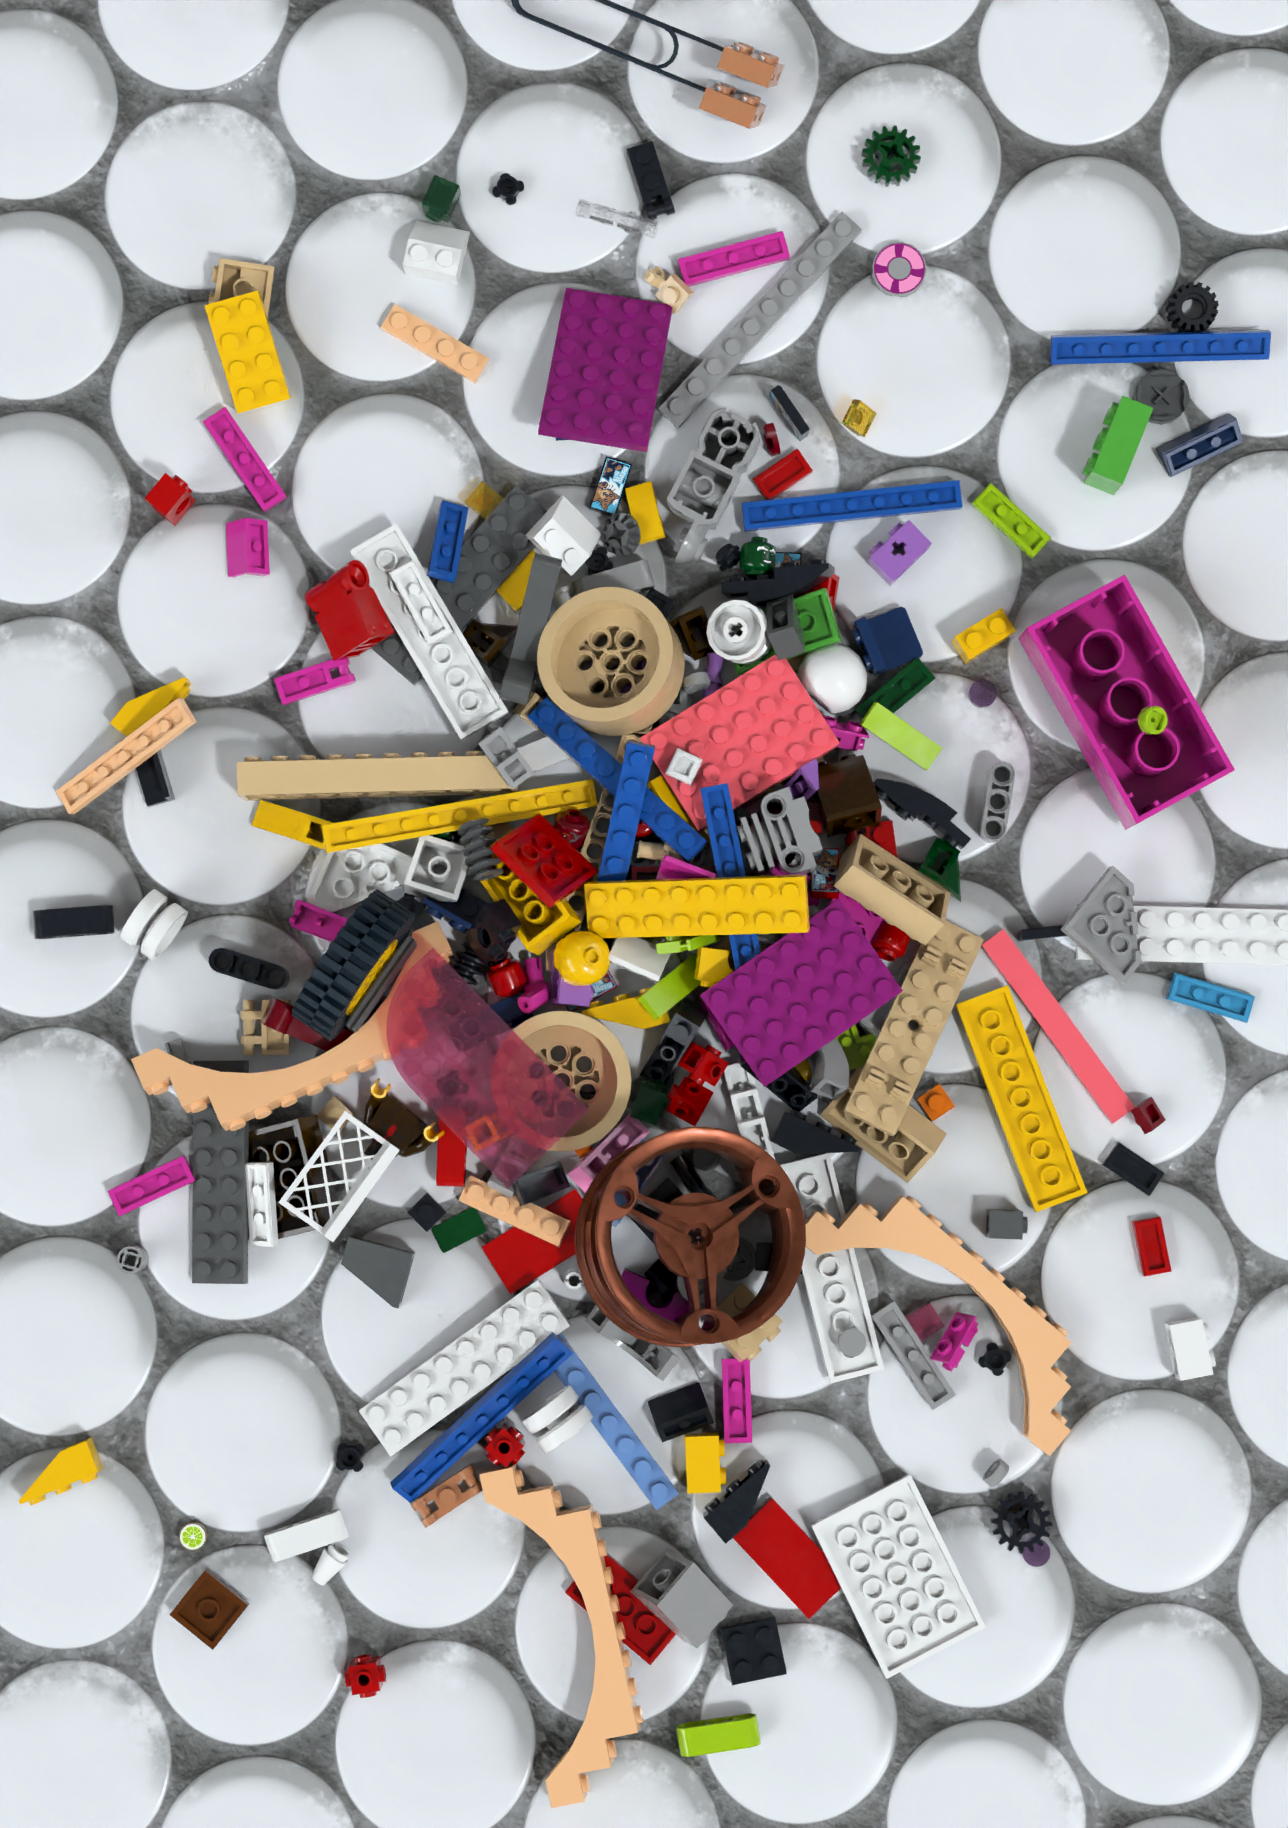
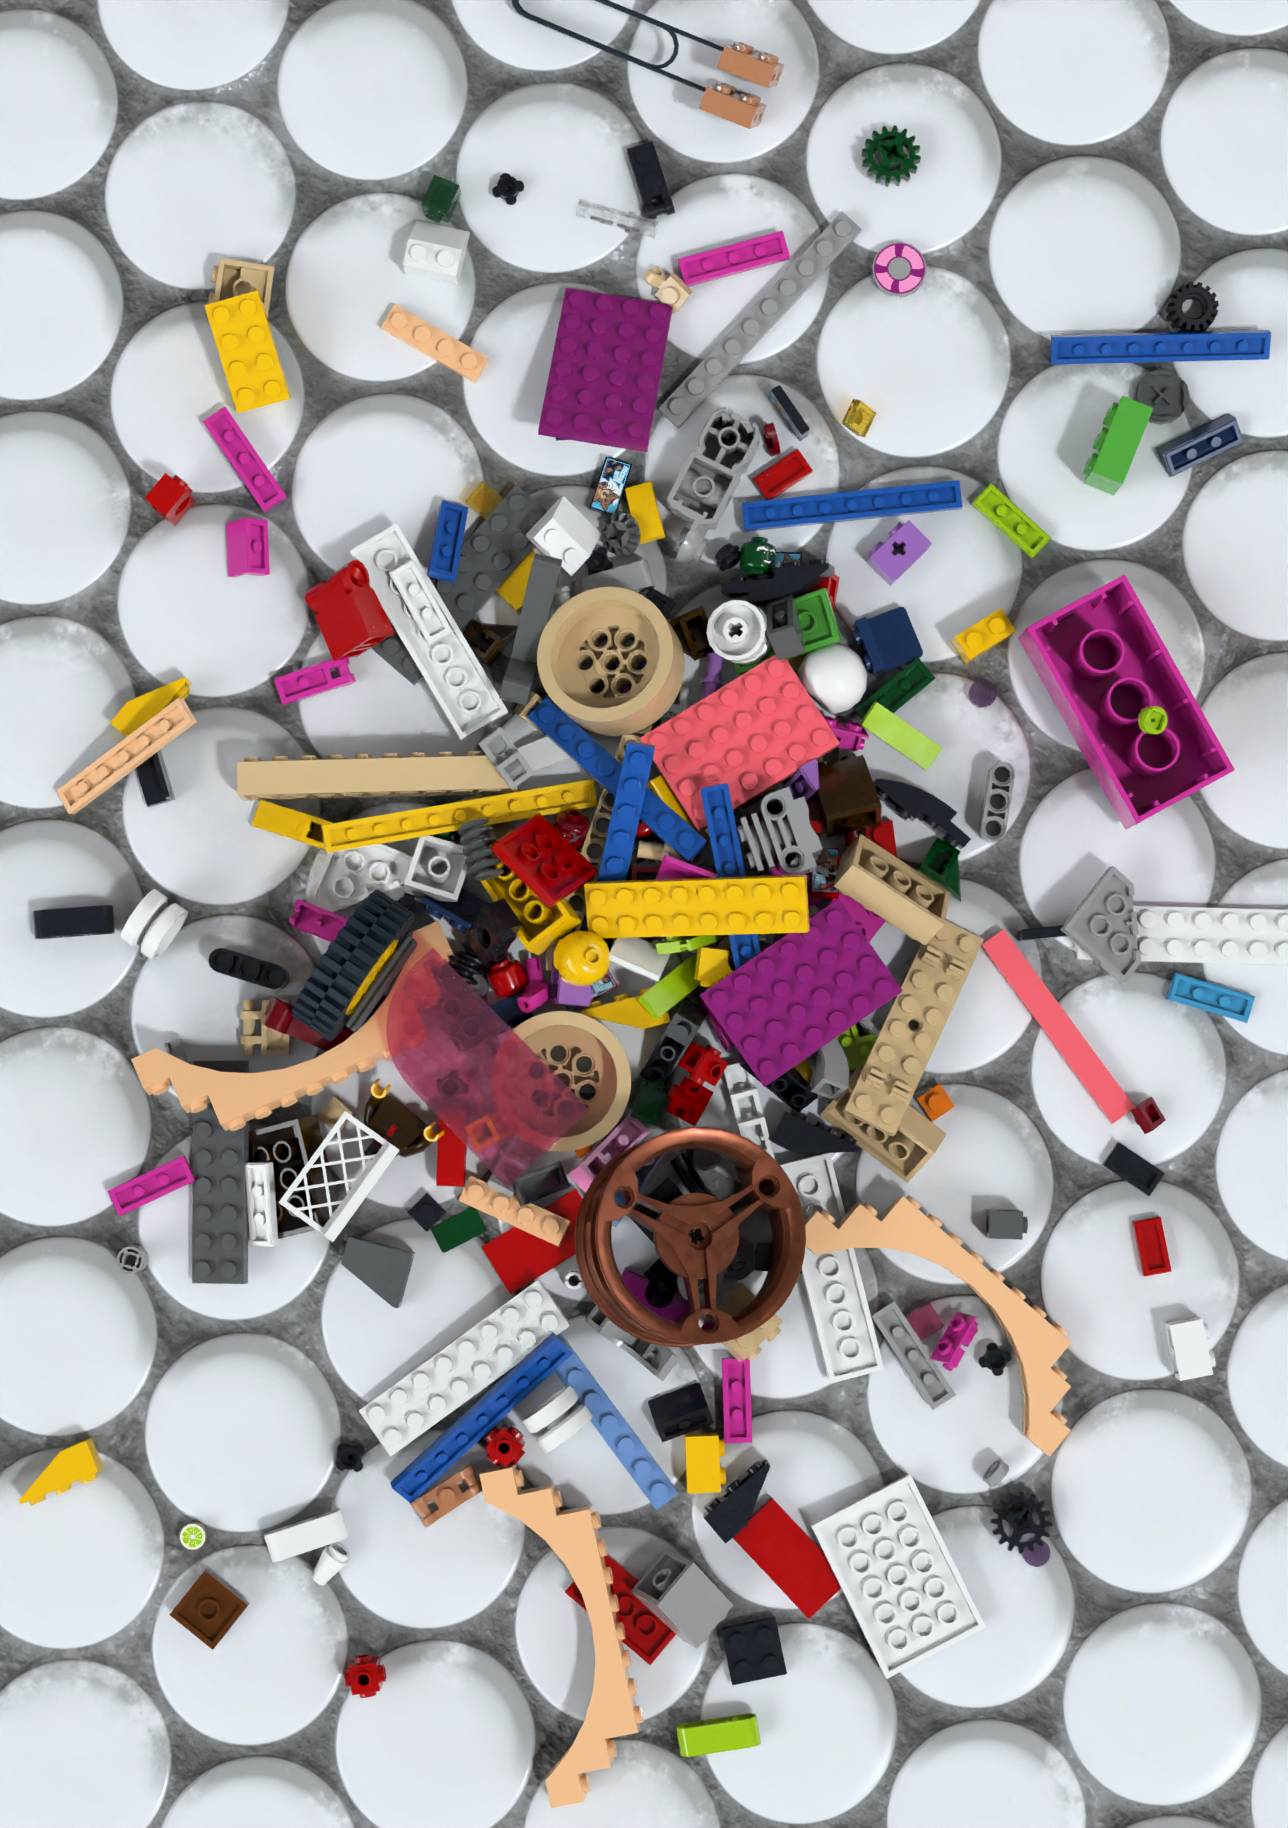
white tile [665,748,703,786] -> none
light grey tile [682,672,711,694] -> none
light grey tile [837,1328,866,1357] -> none
red head [871,921,910,961] -> none
yellow plate [955,985,1087,1213] -> none

